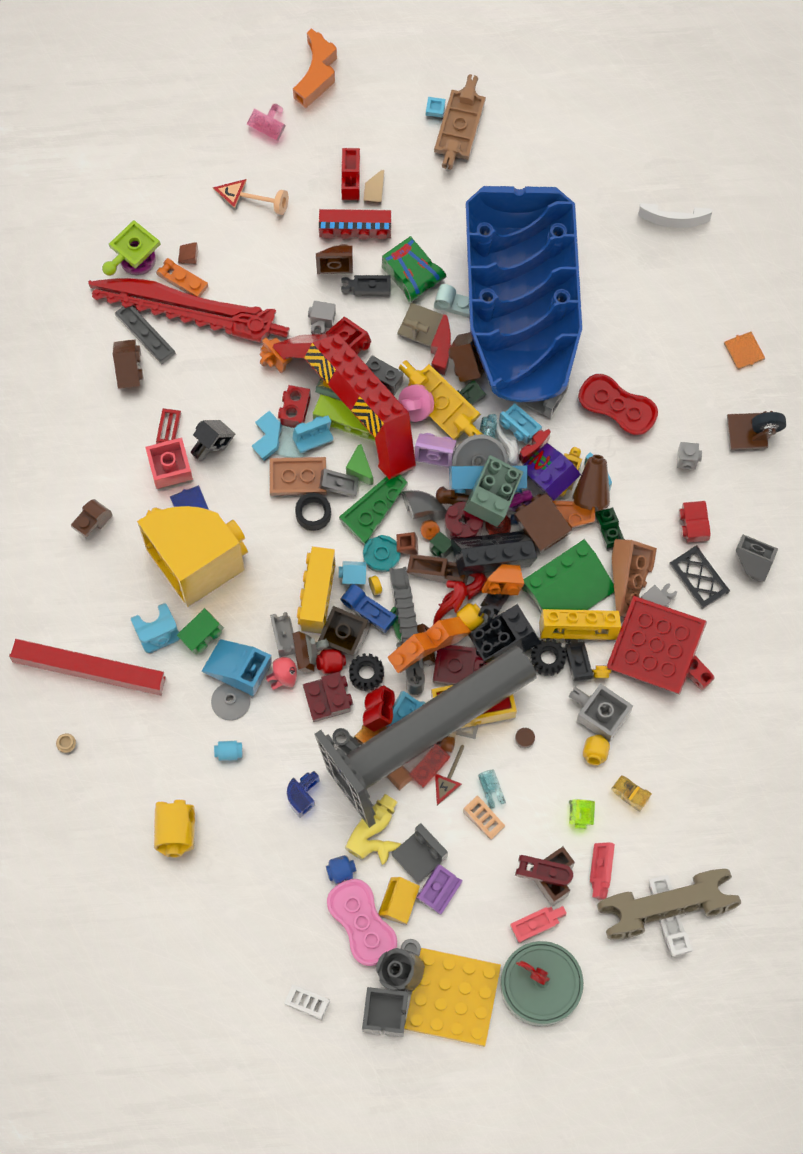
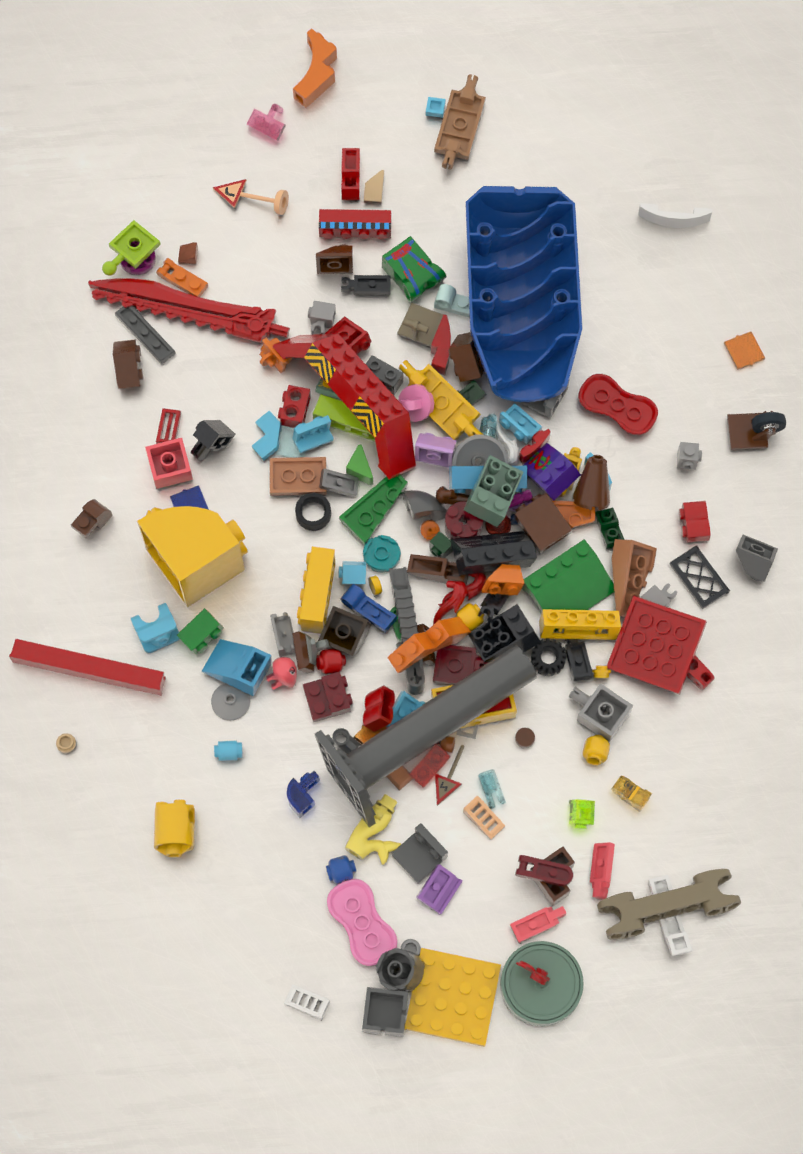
black tyre [349,653,384,691] -> none
yellow brick [378,877,420,924] -> none
copper slope [396,532,418,555] -> none

